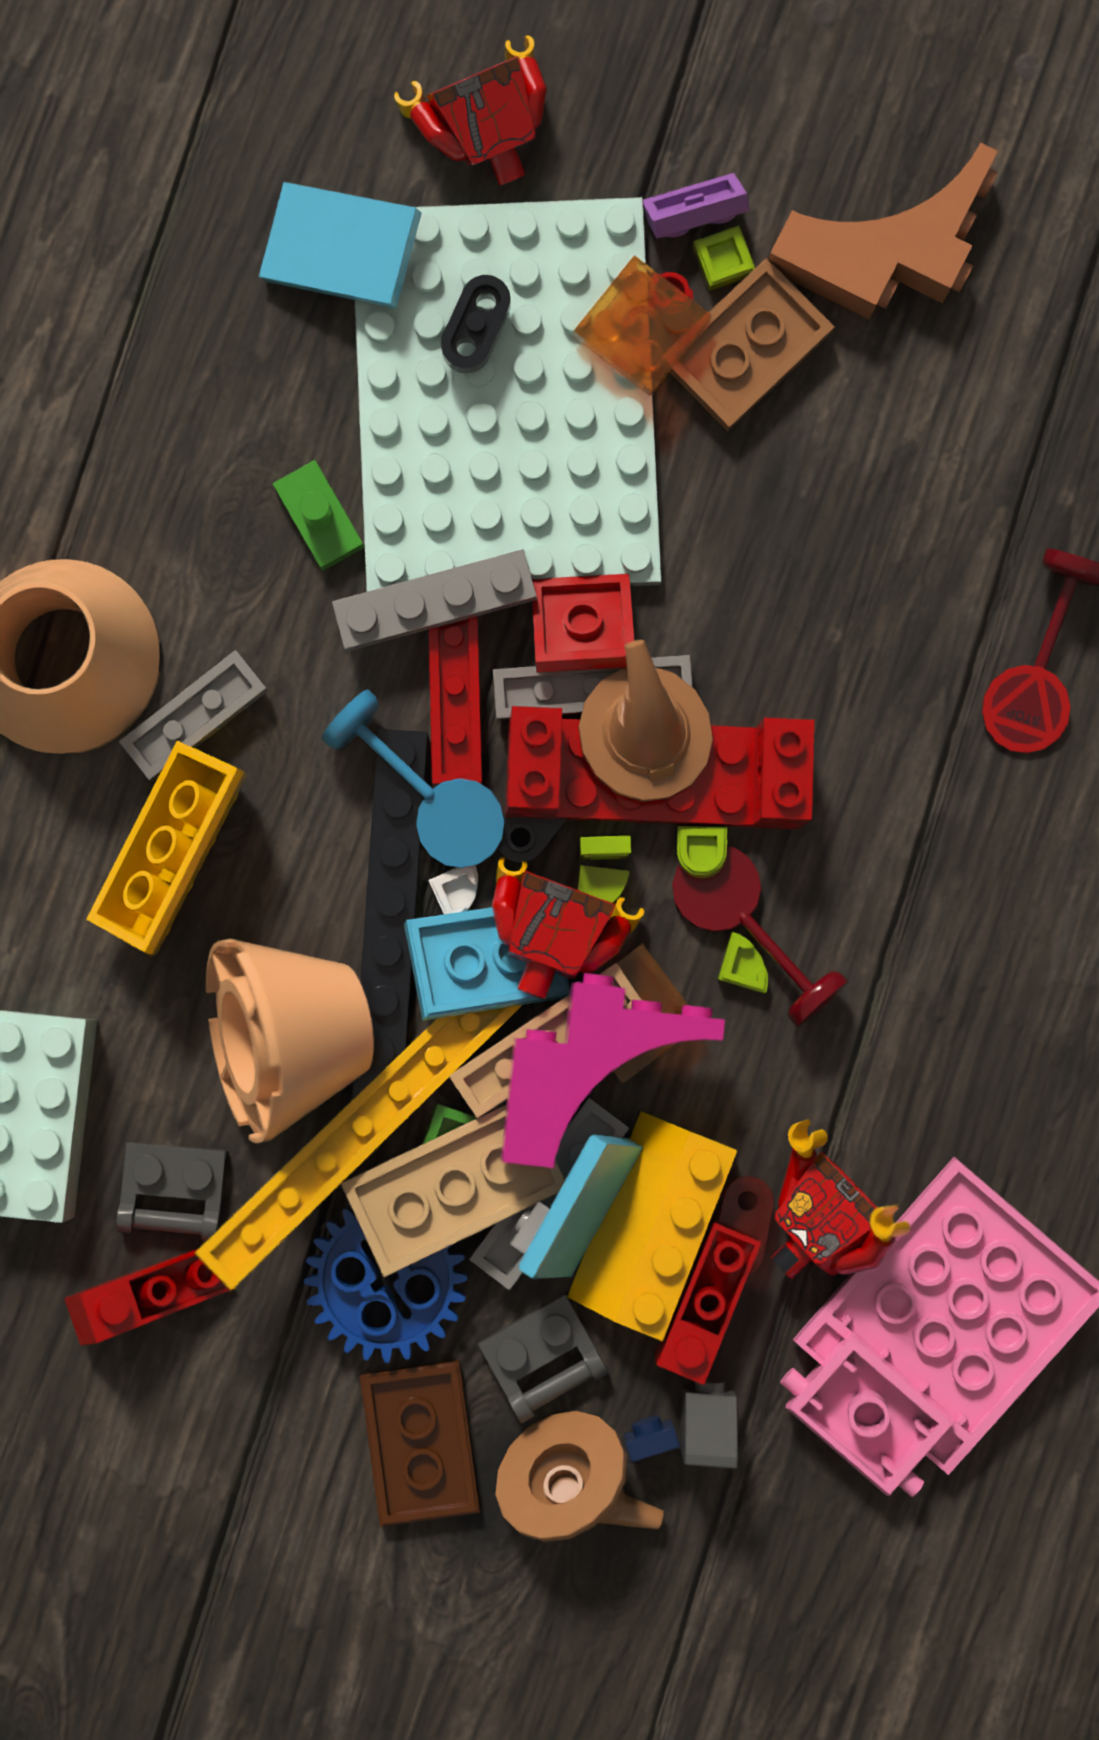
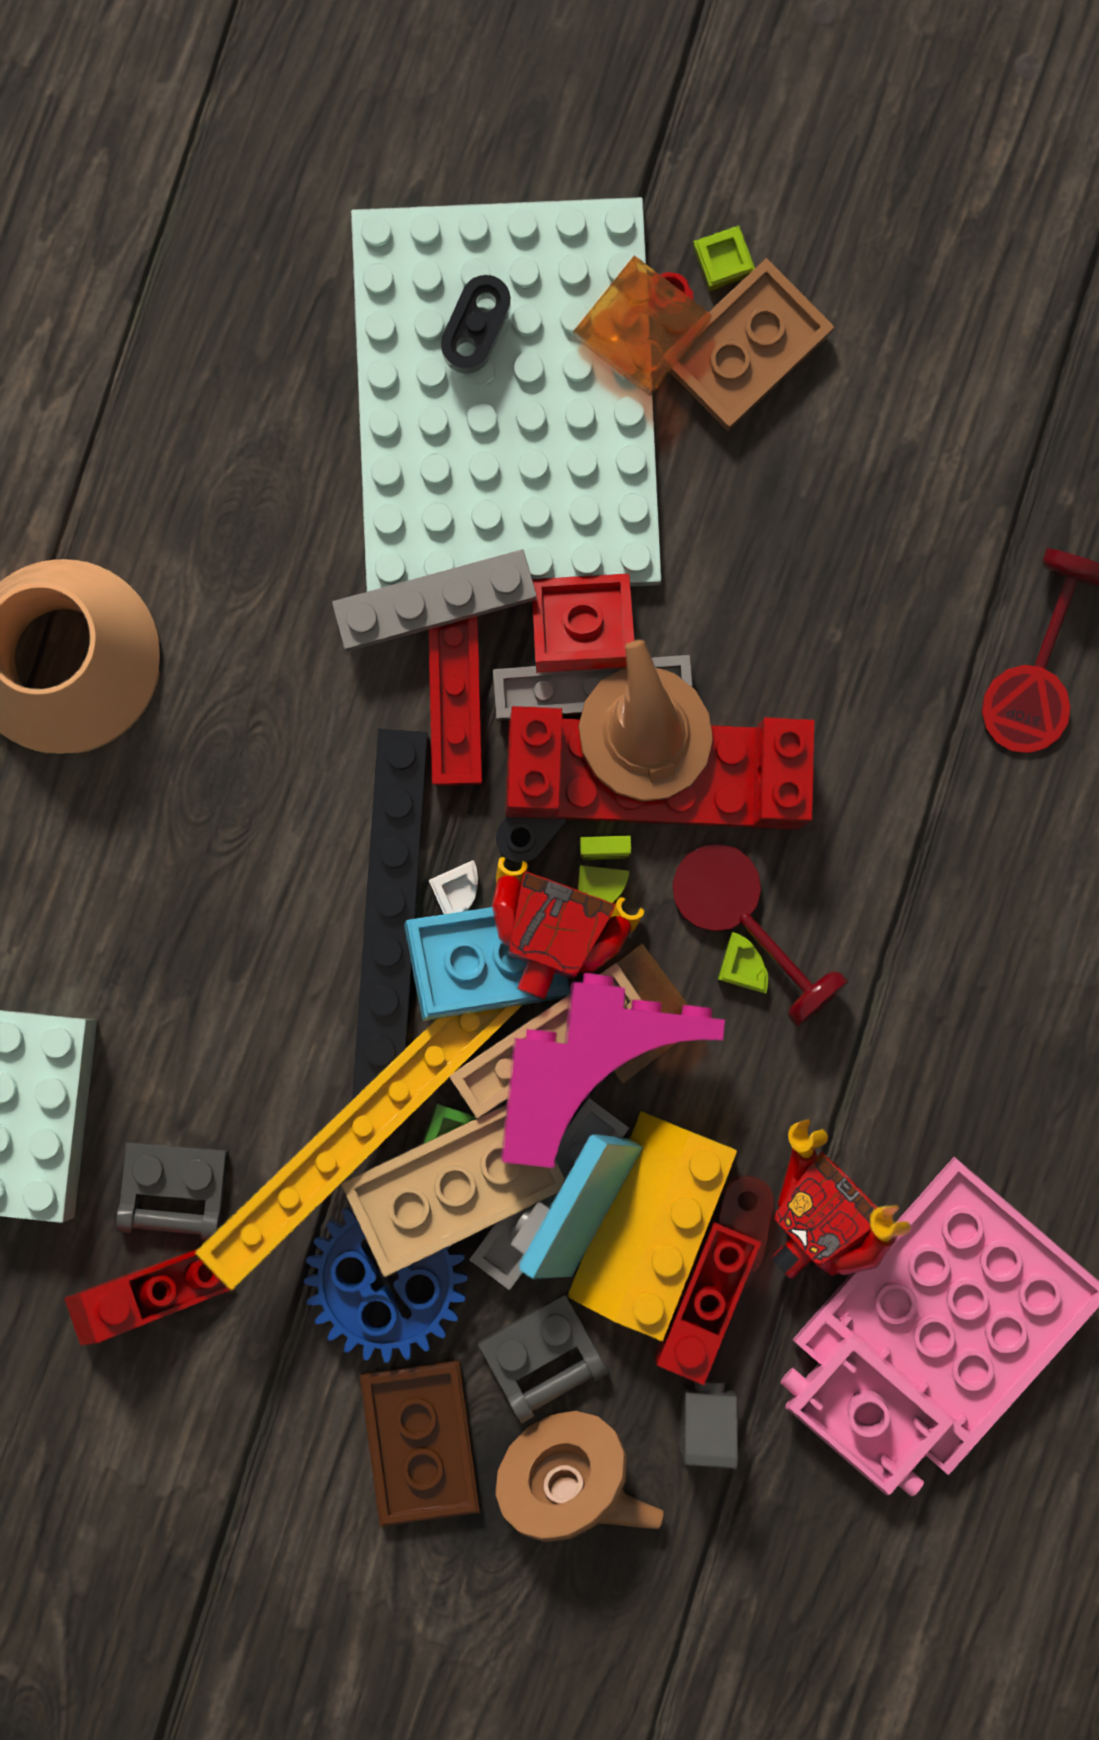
yellow slope [86,741,247,955] -> none
light grey plate [119,650,268,782] -> none
light nougat cone [206,939,374,1143] -> none
medium azure tile [259,182,422,309] -> none
bright green tile [272,460,365,571] -> none
dark azure piece [321,689,505,868] -> none
red torso [394,36,547,186] -> none
dark blue plate [624,1416,680,1462] -> none
medium lavender plate [643,173,750,239] -> none
lime tile [677,826,727,878] -> none
nougat arch [768,142,998,320] -> none

